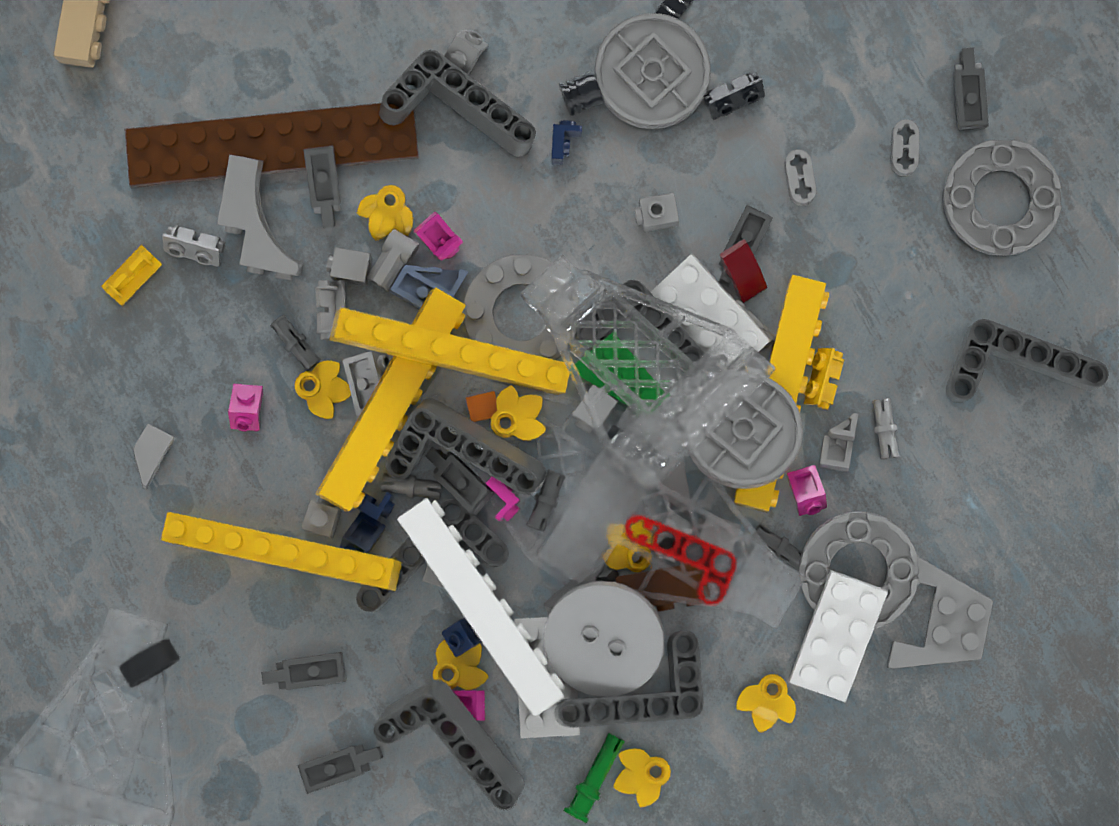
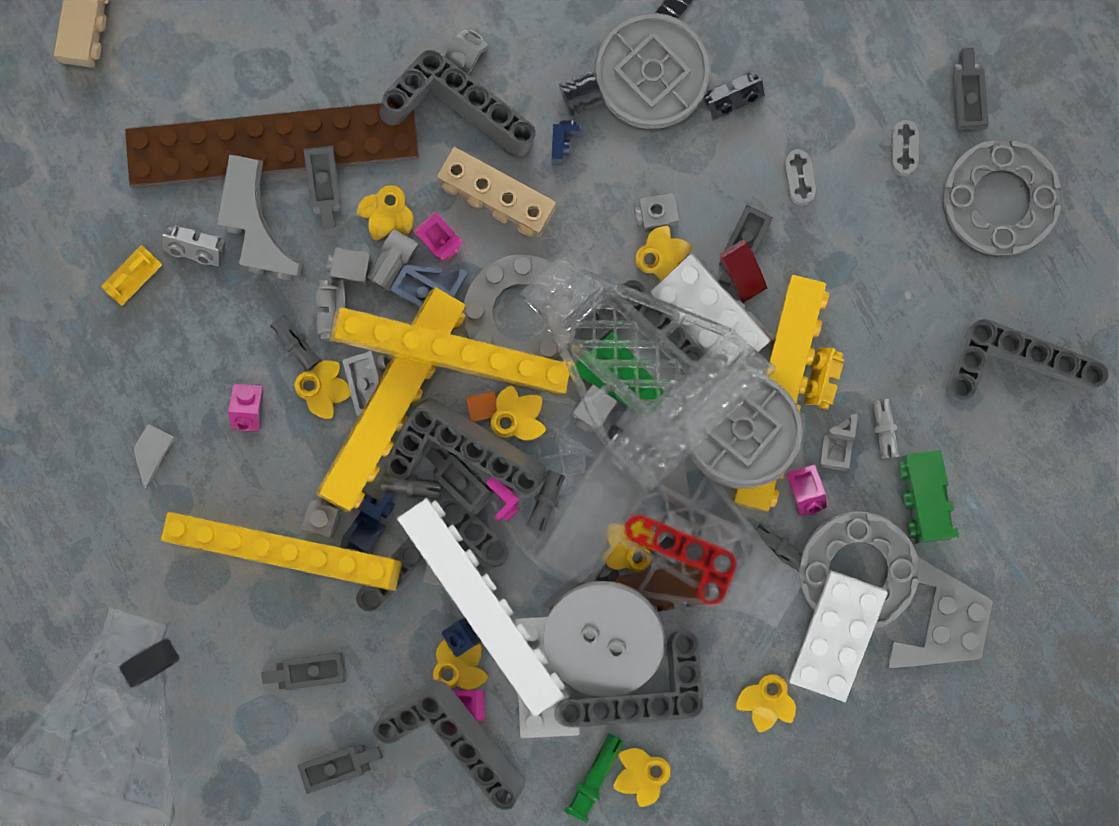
none -> tan brick [437,147,557,237]
none -> yellow plate [635,225,692,281]
none -> green wedge [898,450,960,544]

